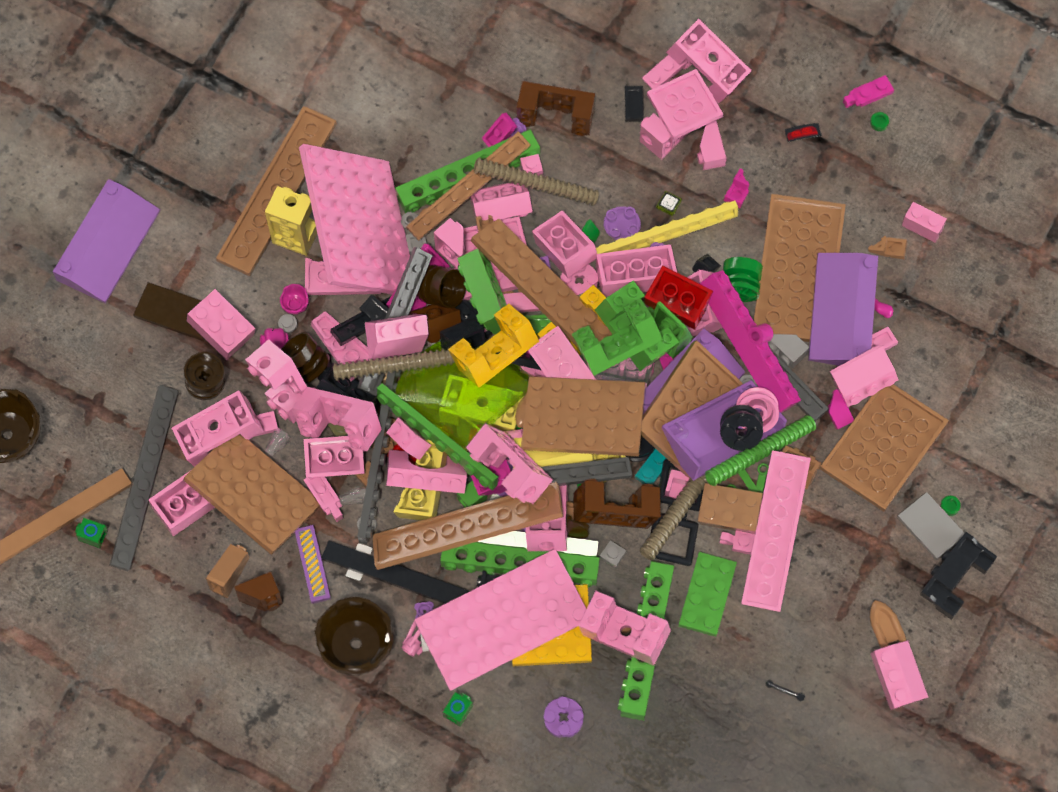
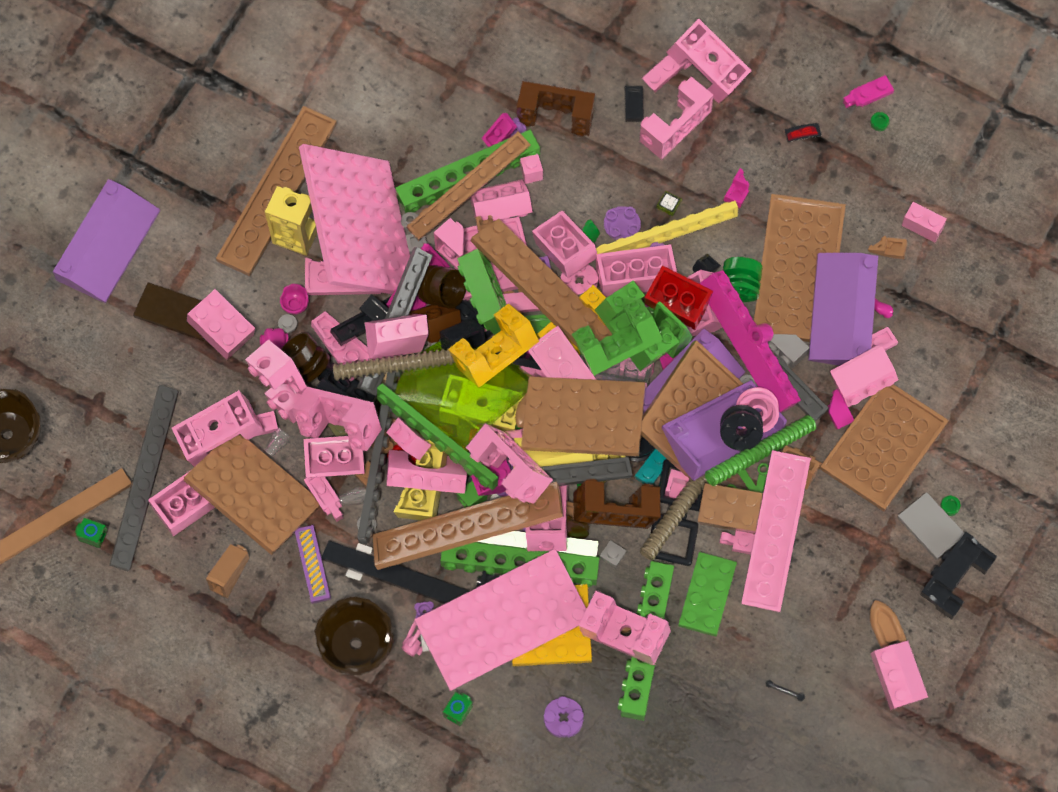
dark brown wheel [184,352,225,400] -> none
reddish brown slope [234,572,283,611] -> none
dark tan piece [473,157,599,206] -> none
bright pink plate [647,69,723,140] -> none
bright pink slope [697,120,726,170] -> none

